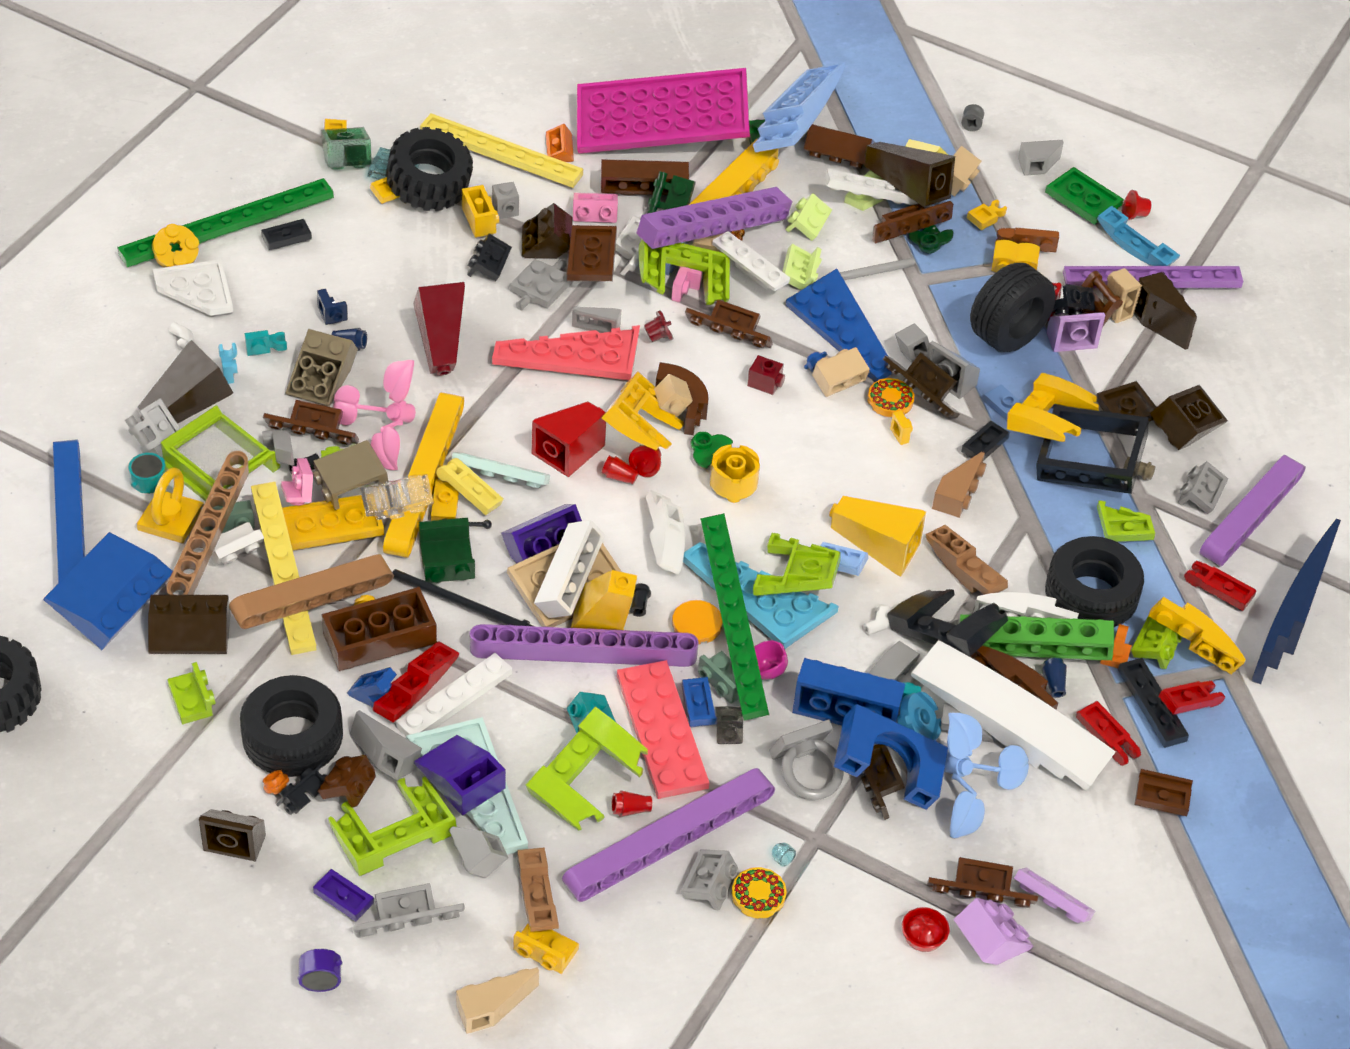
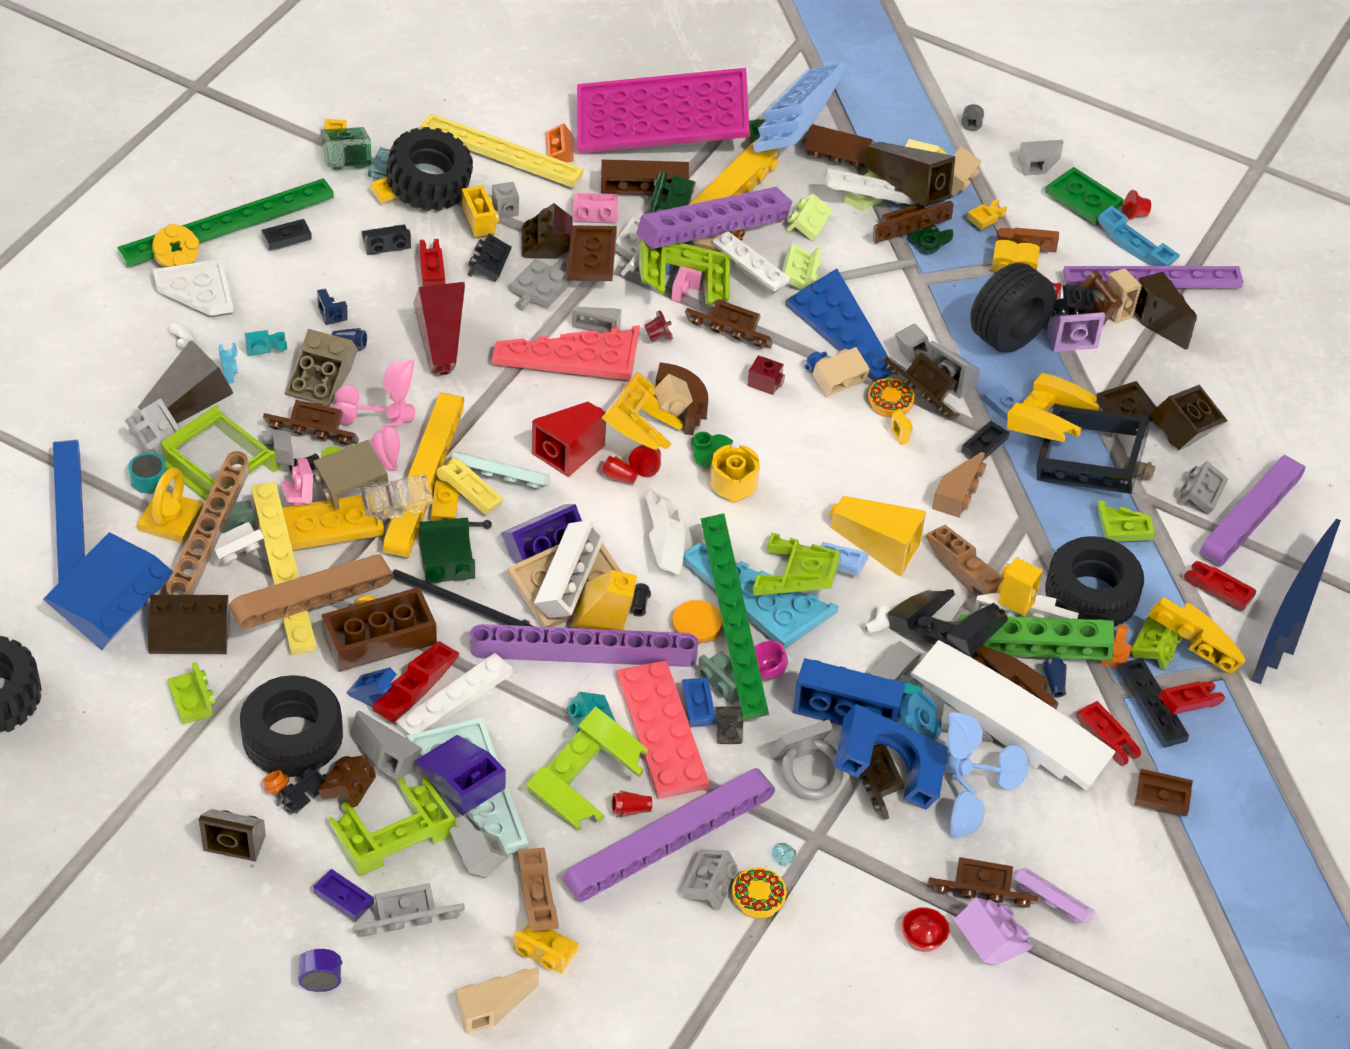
none -> black bracket [361,224,411,255]
none -> red hinge [419,239,446,286]
none -> yellow brick [997,557,1042,616]

